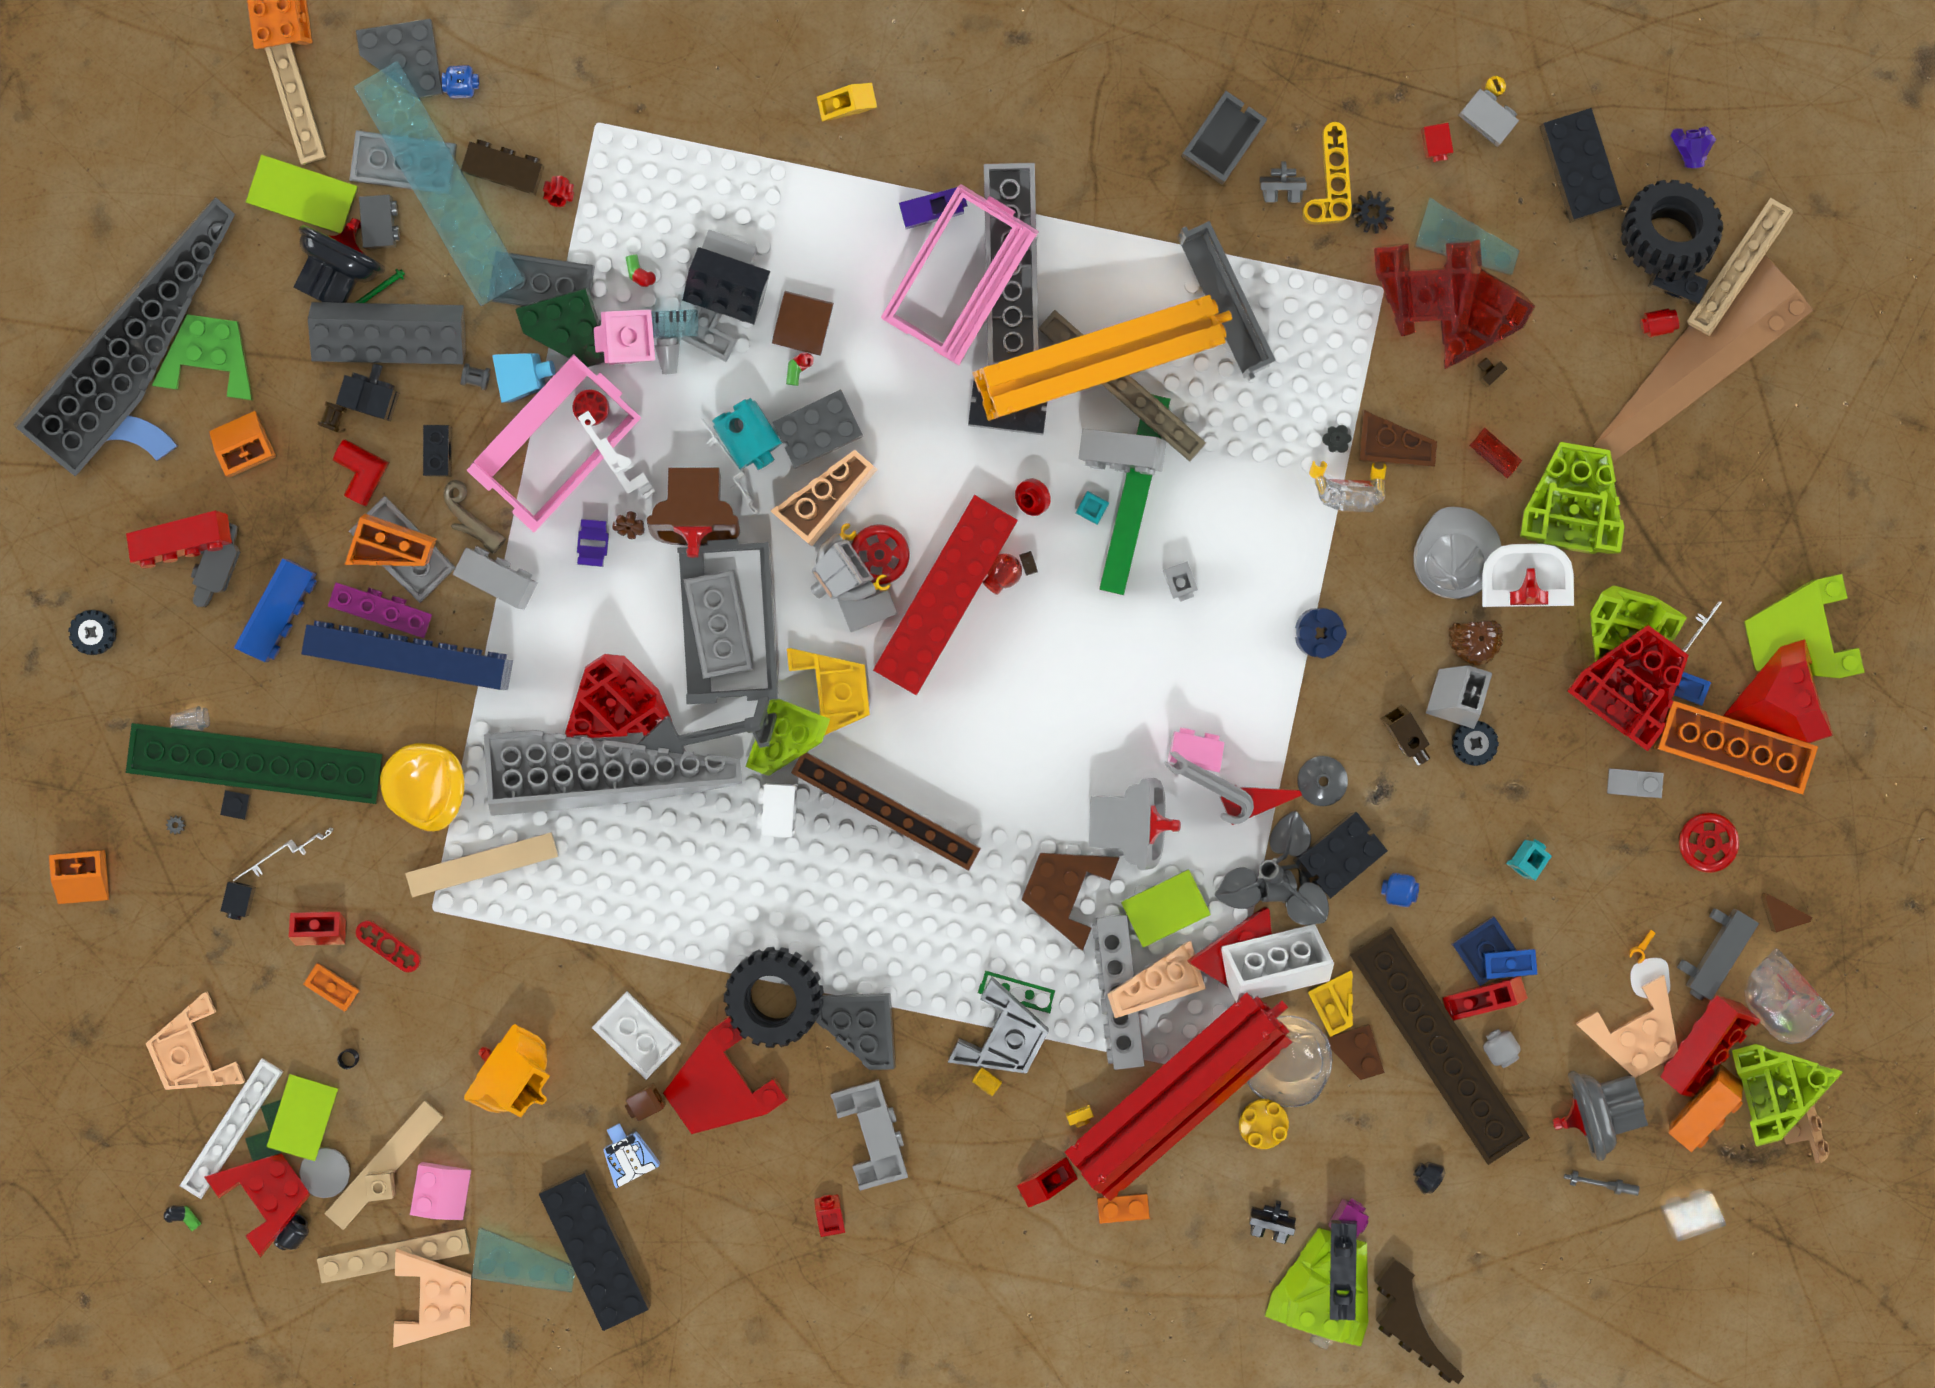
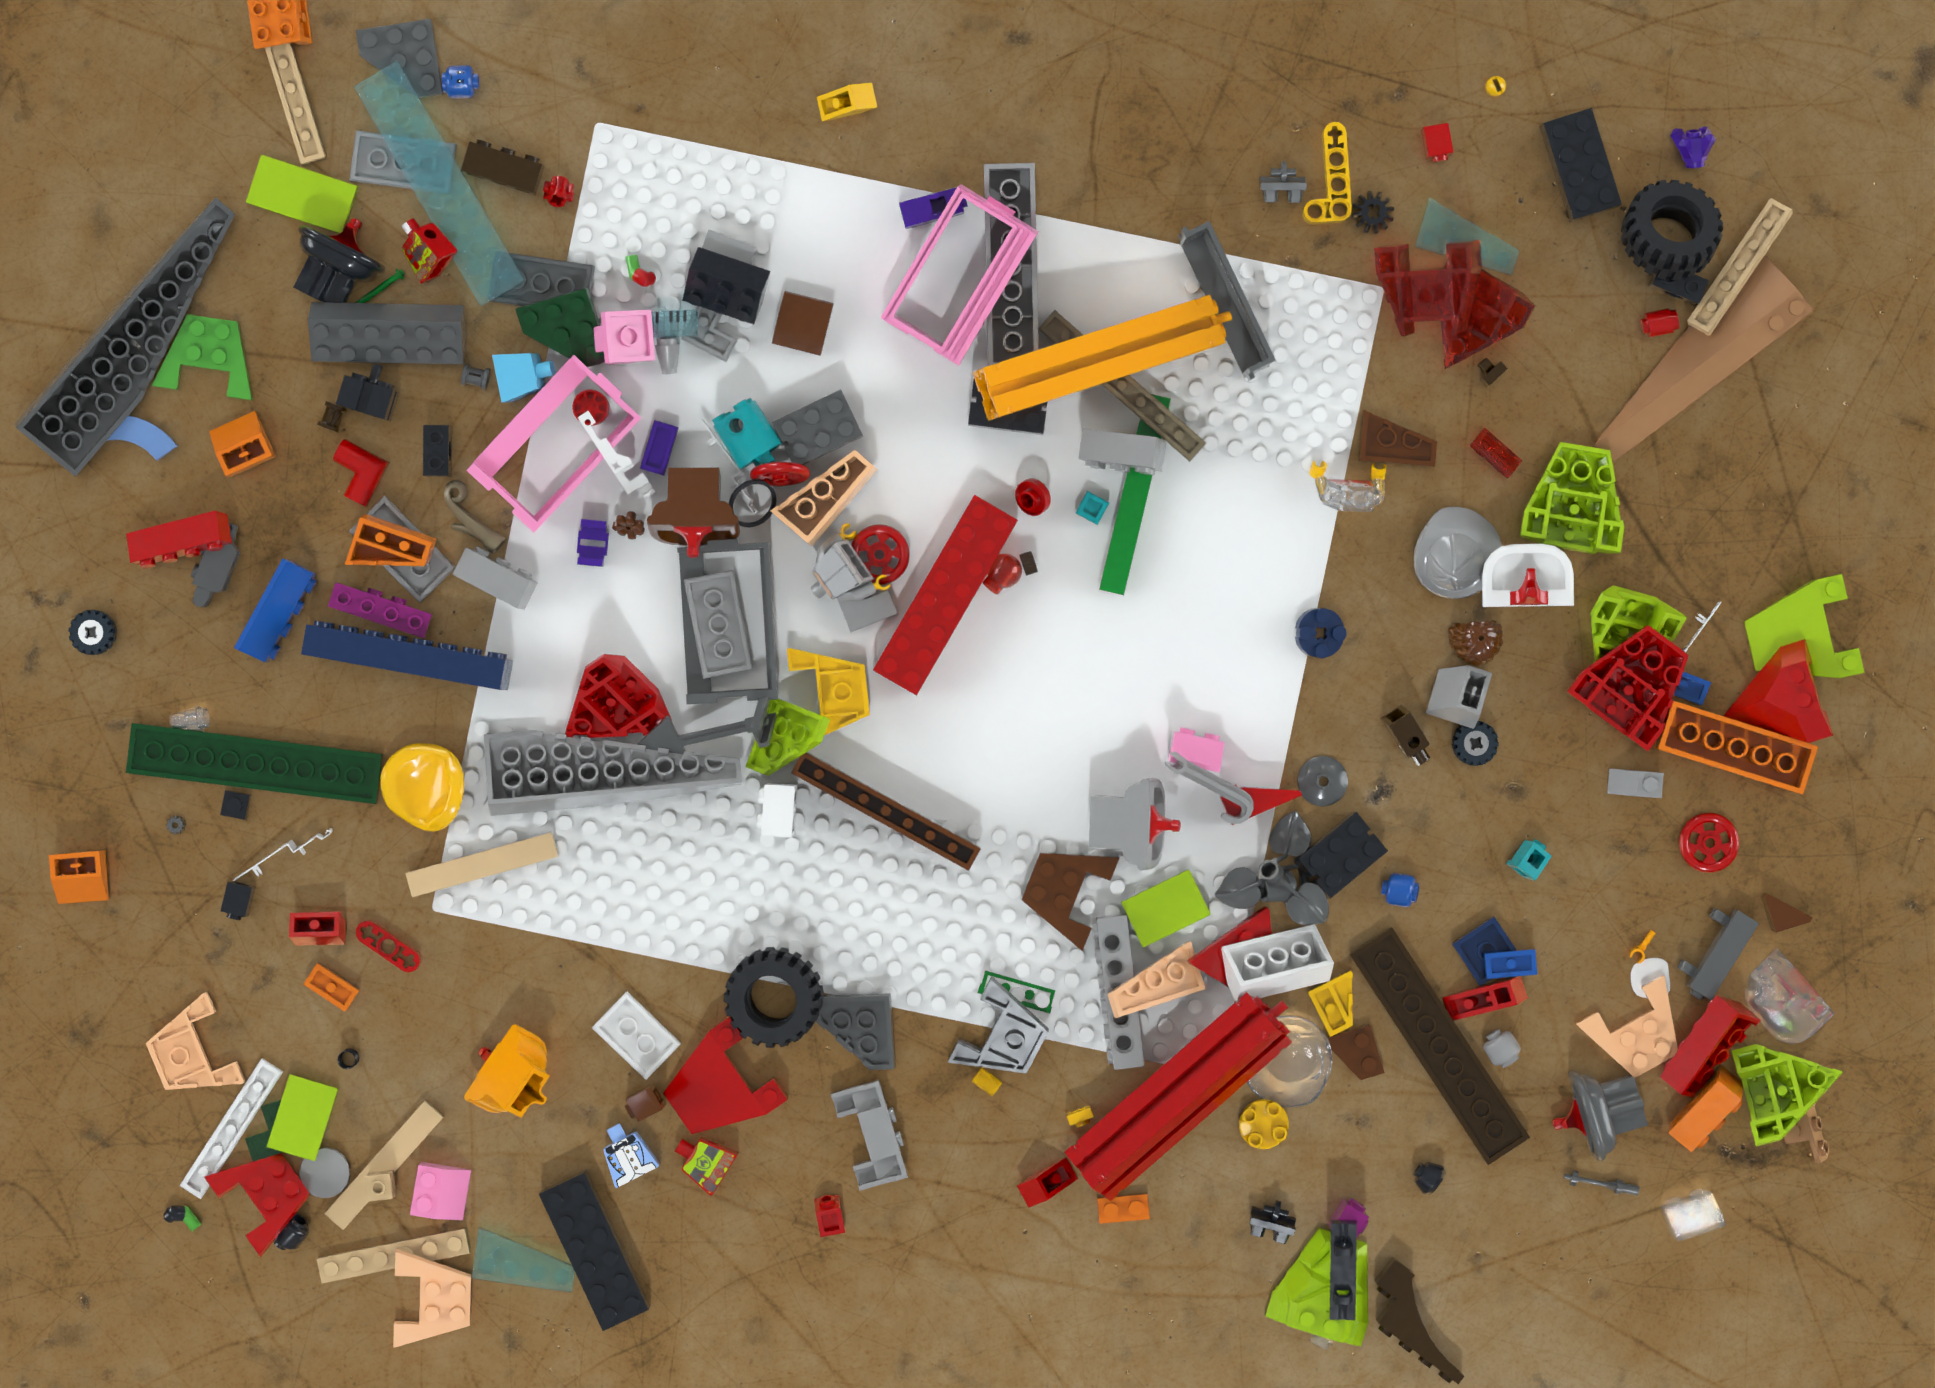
dark grey brick [359,195,400,250] -> none
arm [786,352,814,386] -> none
light grey brick [1163,561,1198,602] -> none
dark grey piece [1181,91,1267,185] -> none
pearl dark grey plant [1322,425,1352,453] -> none
light grey brick [1458,89,1519,147] -> none
none -> red torso [402,218,457,284]
none -> dark purple tile [640,420,679,476]
none -> torso [674,1137,738,1196]
none -> black piece [729,479,777,528]
none -> red plate [750,462,811,486]

